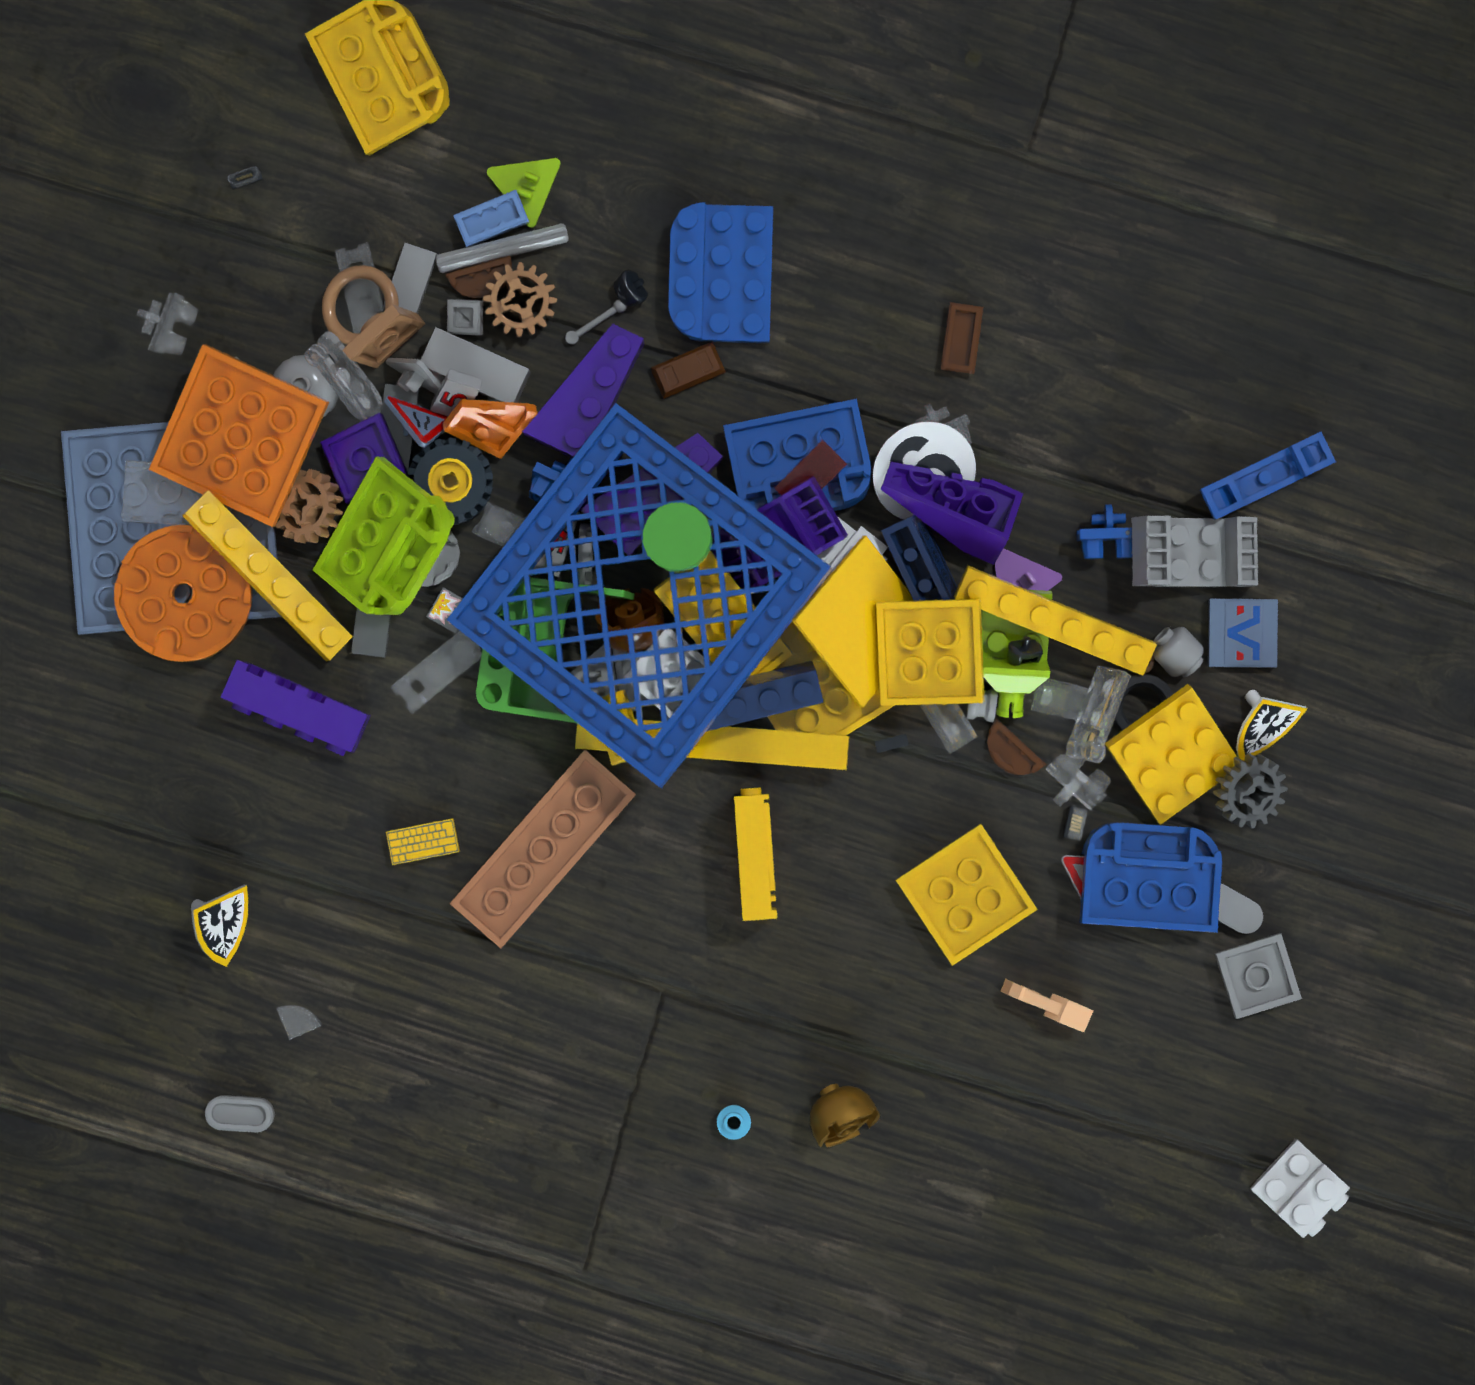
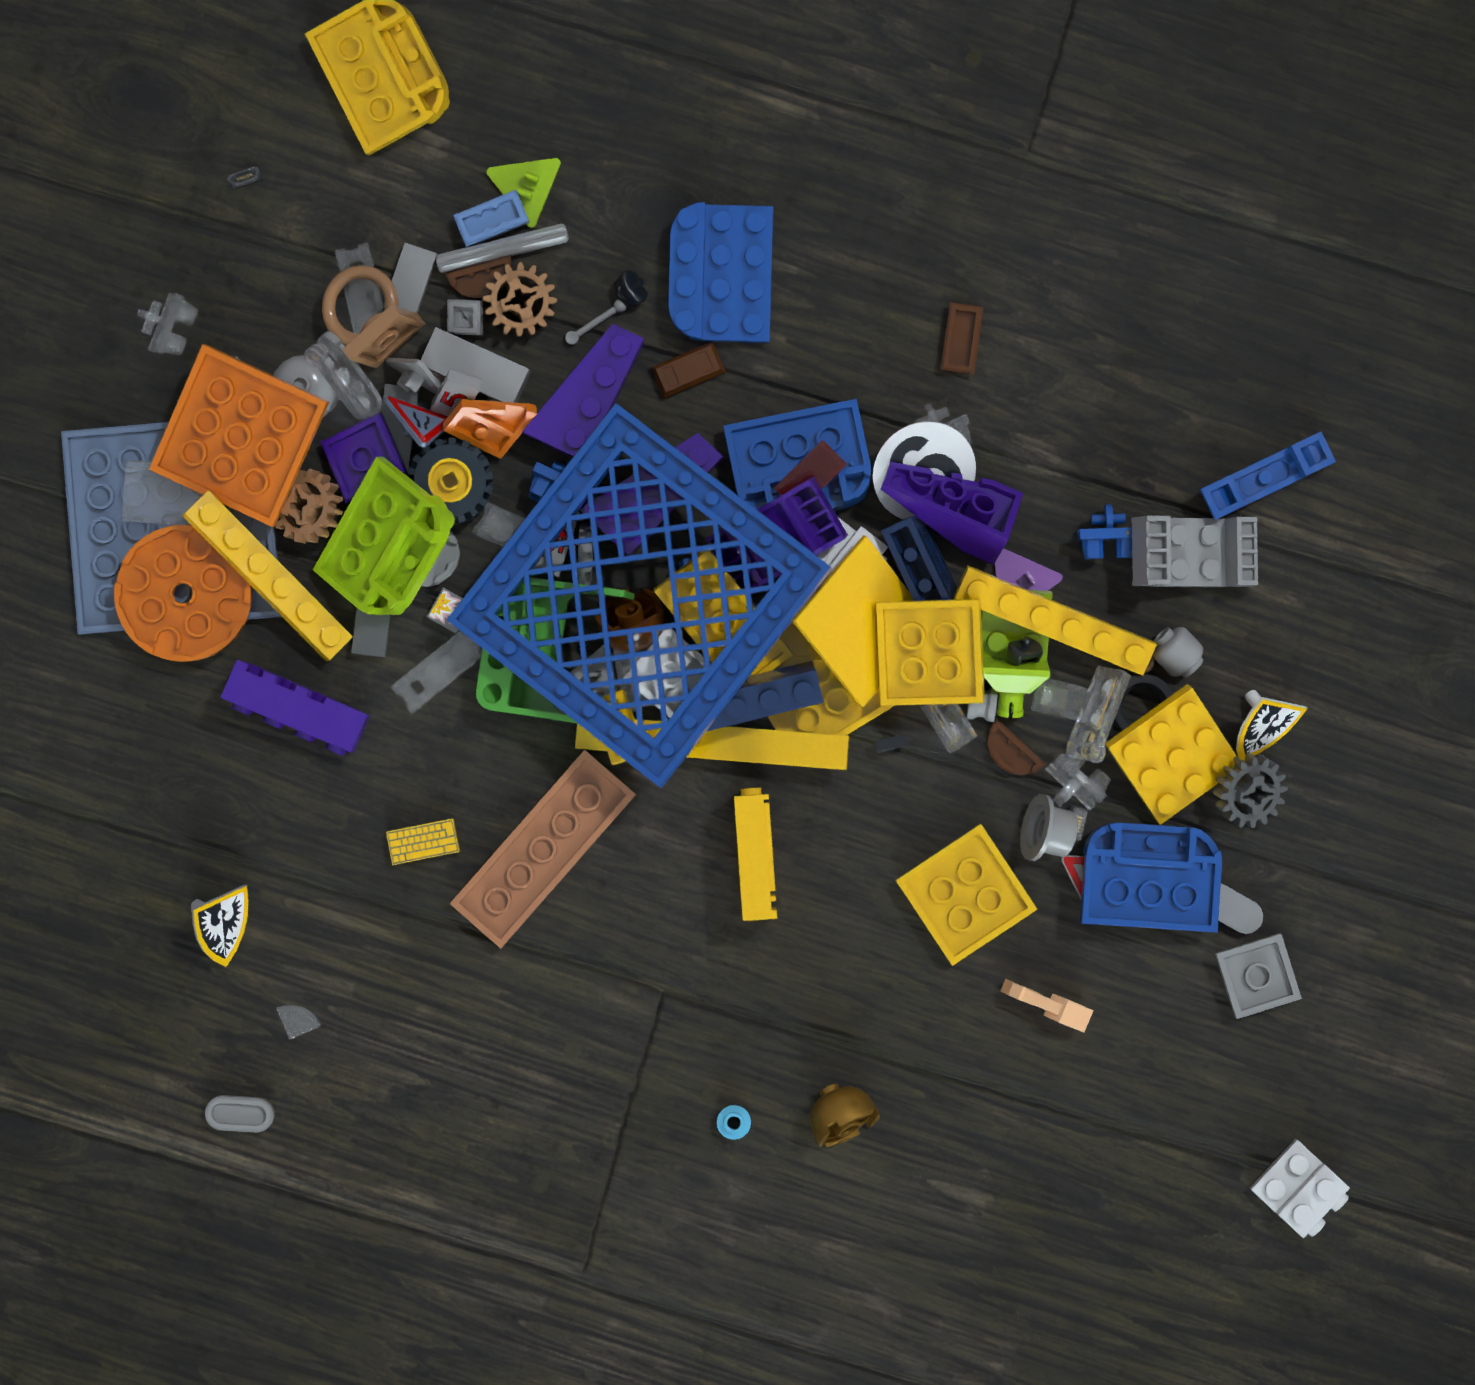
bright green tile [643,503,712,572] -> none
sand blue tile [1208,599,1278,668] -> none
none -> light grey piece [1020,794,1078,861]

